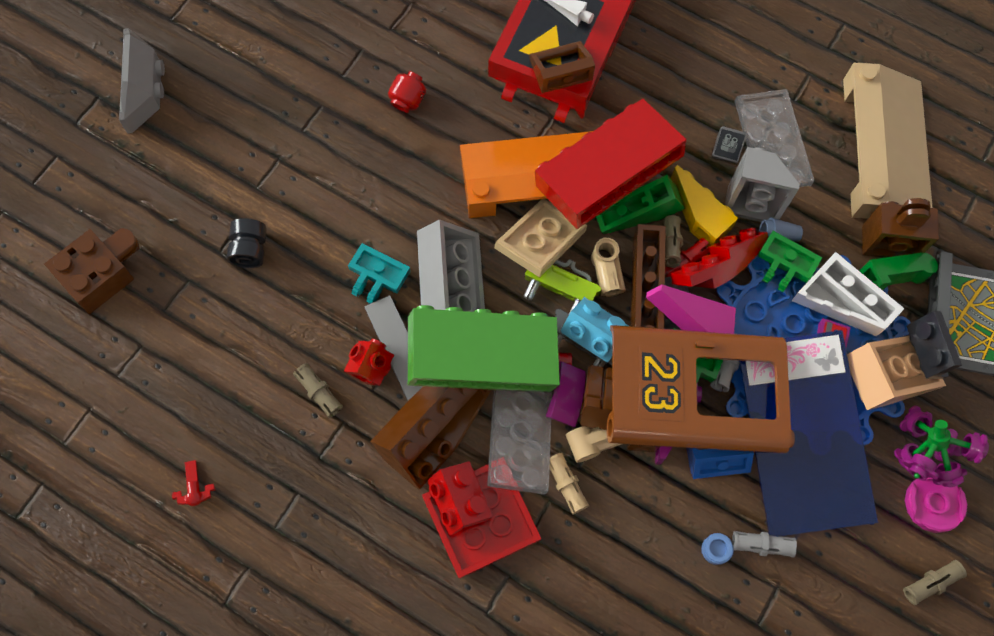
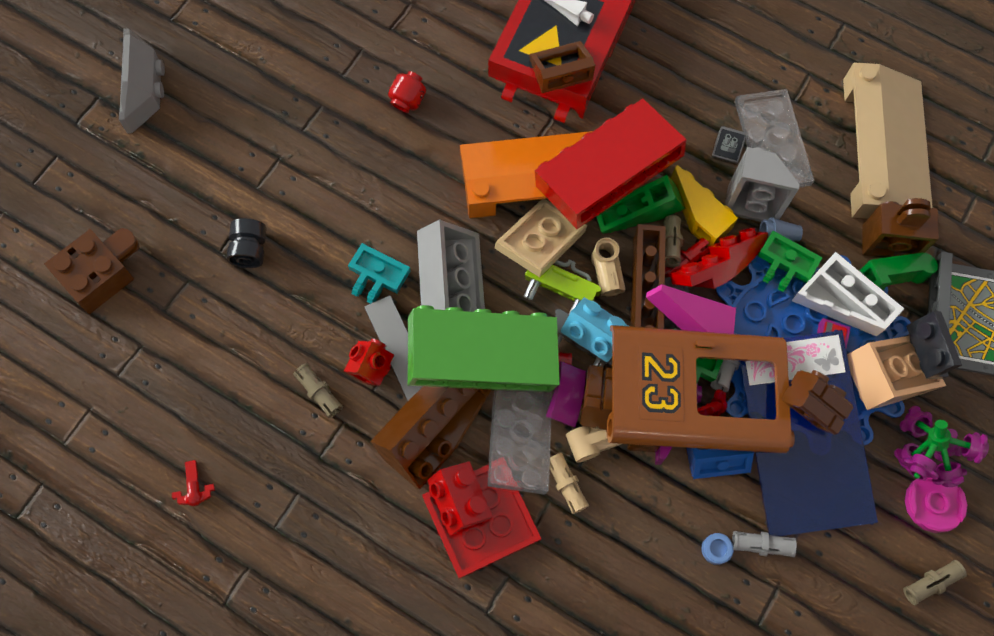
none -> red piece [697,389,727,416]
none -> reddish brown brick [782,370,854,435]

